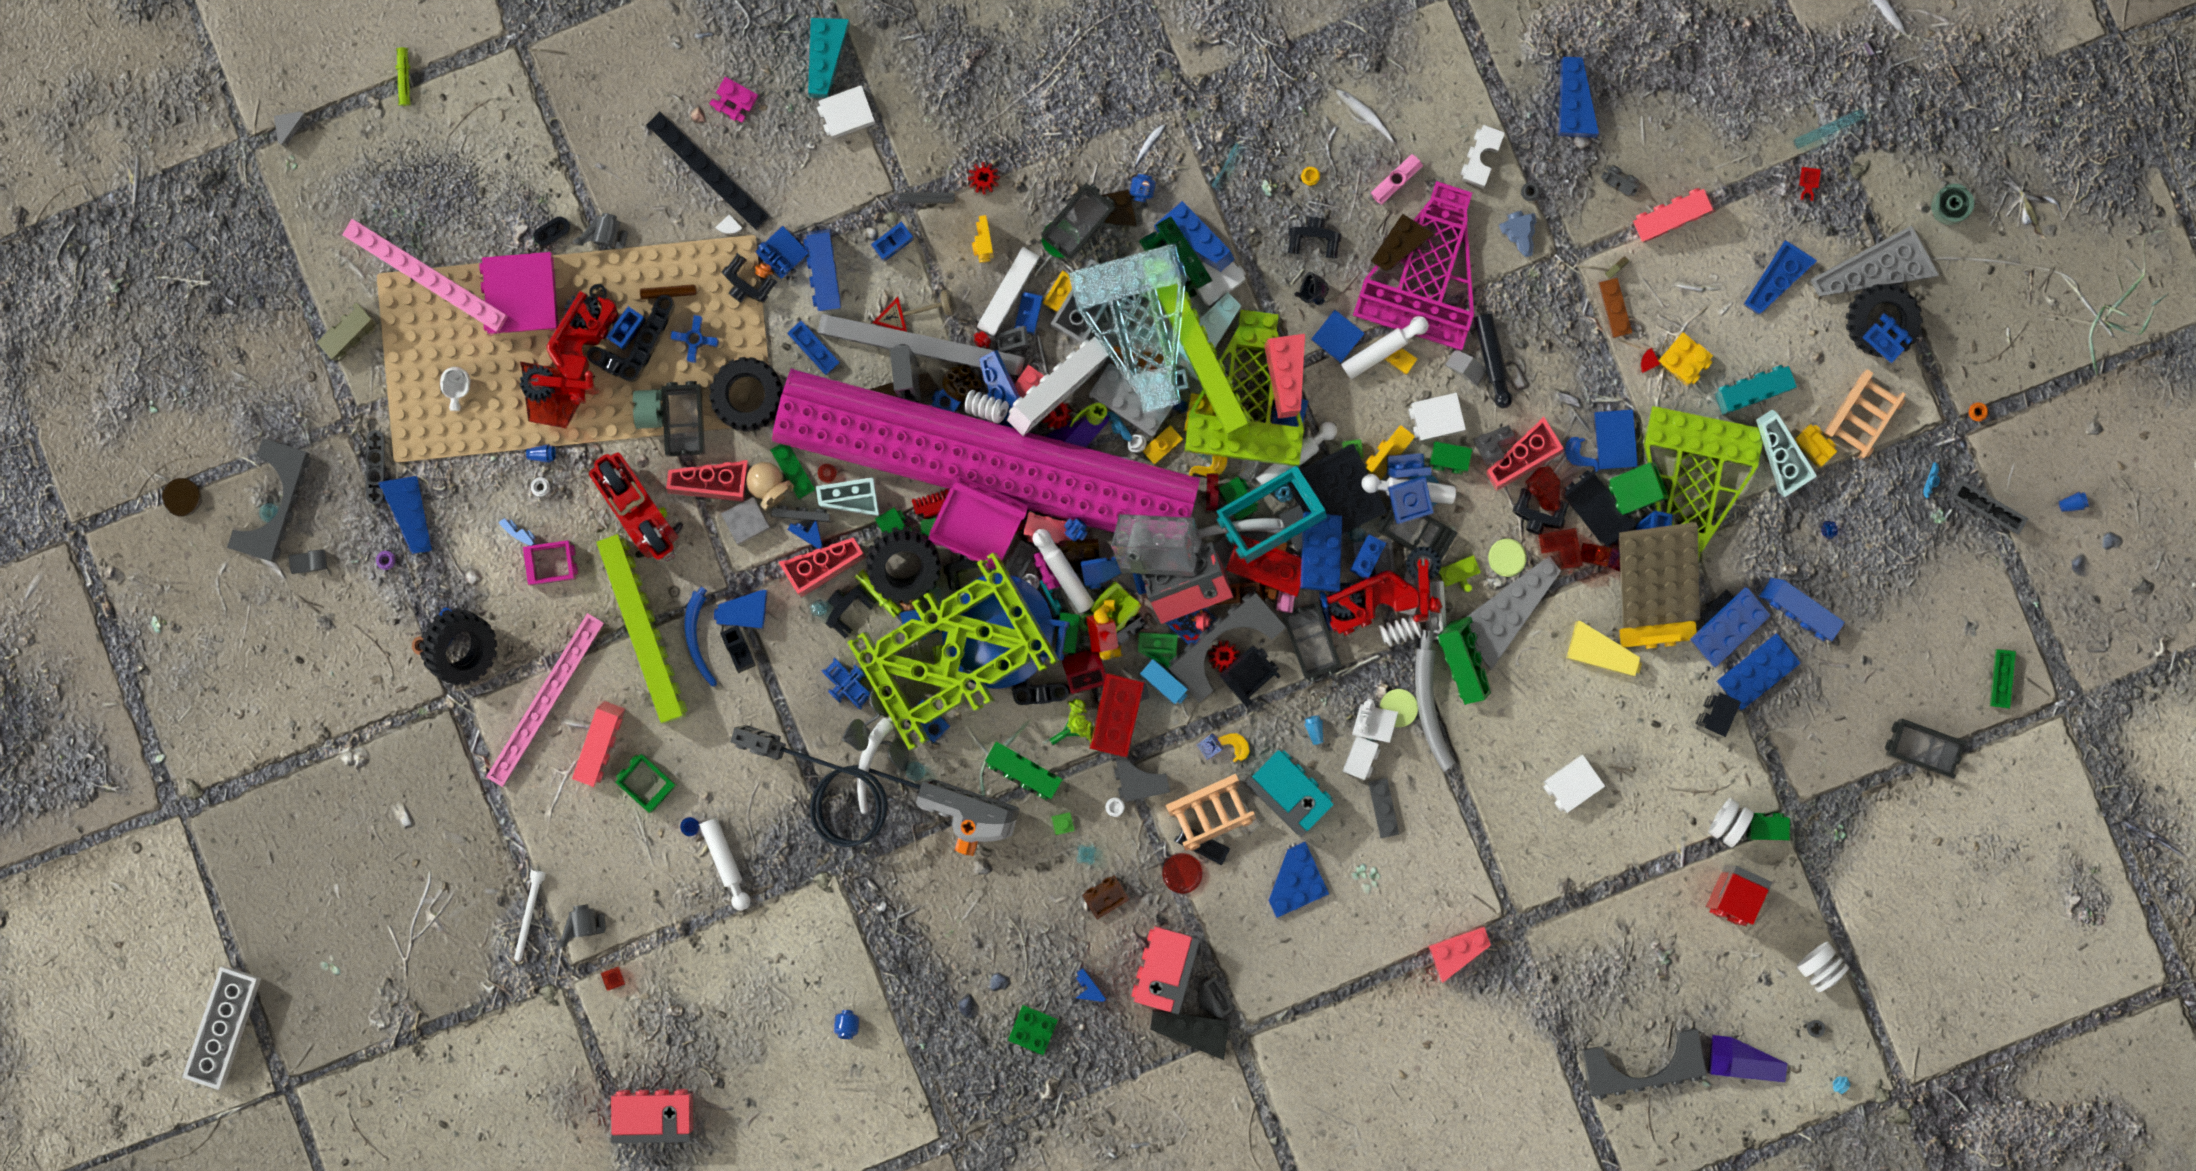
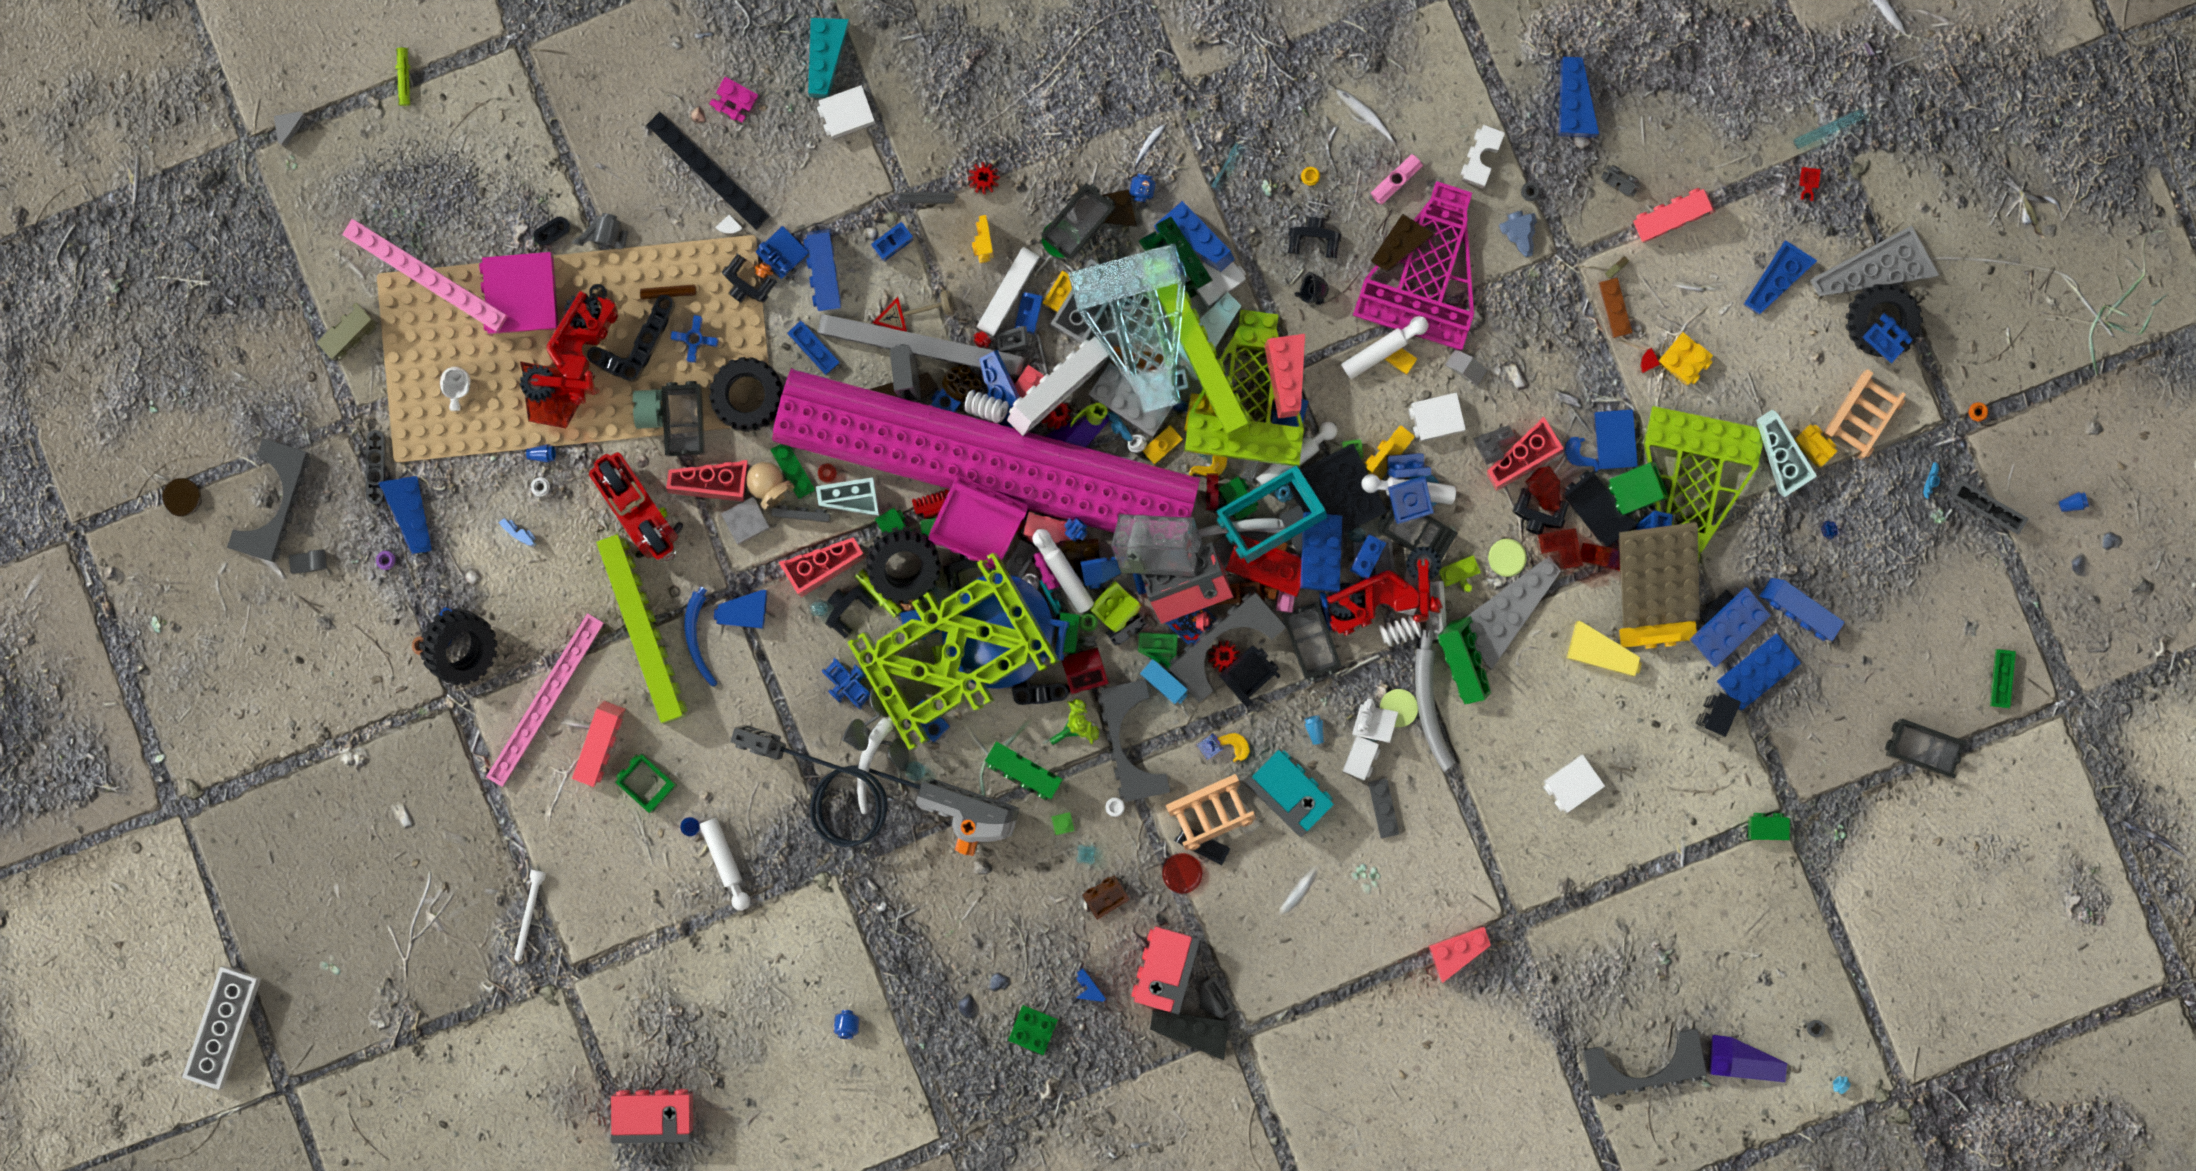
clear light blue plate [259,503,278,522] -> none
dark pink window [523,540,578,586] -> none
dark grey piece [556,904,606,948] -> none
clear red plate [601,966,626,991] -> none
blue brick [606,306,646,351] -> none
black brick [720,625,756,674] -> none
blue slope [787,520,823,549] -> none
red torso [1086,600,1123,660] -> none
red tile [1089,674,1145,757] -> none
blue plate [1268,842,1329,918] -> none
blue tile [1311,310,1365,364] -> none
green brick [1429,441,1472,475] -> none
black piece [1474,313,1513,409] -> none
red piece [1706,865,1772,927] -> none
white wheel [1708,798,1754,848] -> none
teal wedge [1715,364,1797,415] -> none
white wheel [1796,942,1849,993] -> none
sand green brick [1931,184,1974,225] -> none

